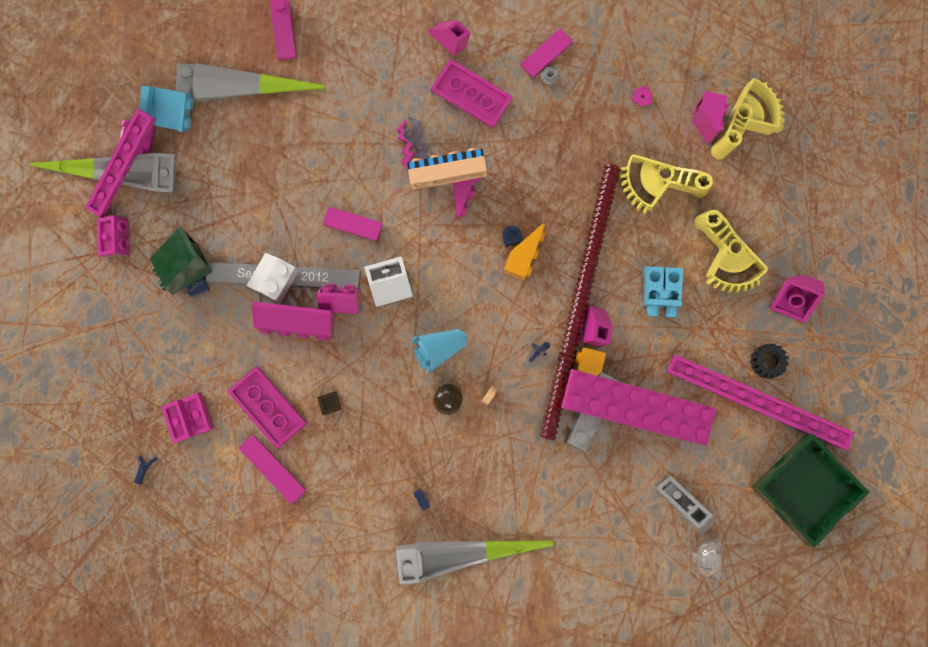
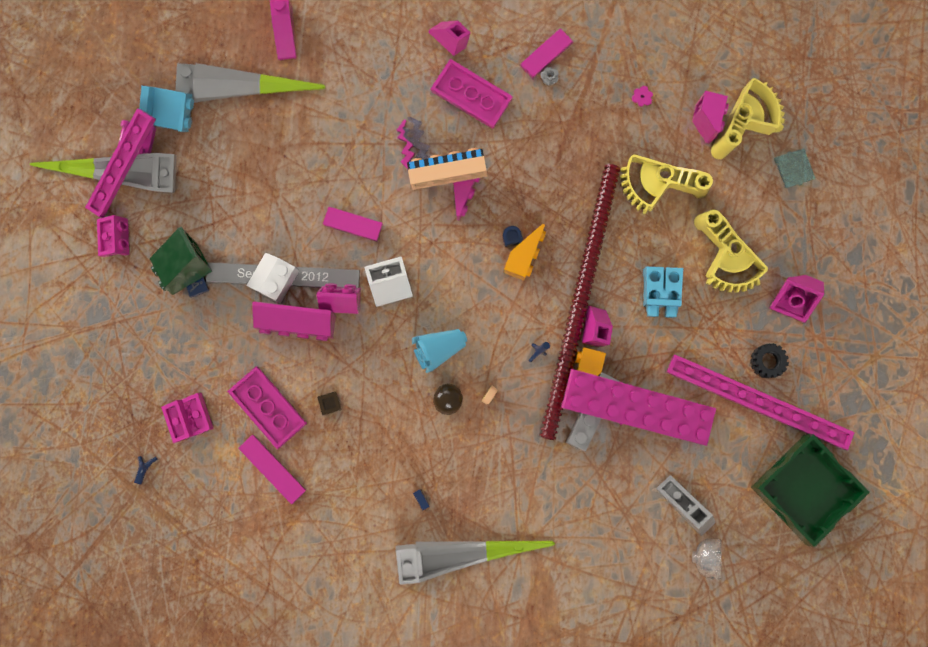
none -> clear light blue piece [774,149,815,188]

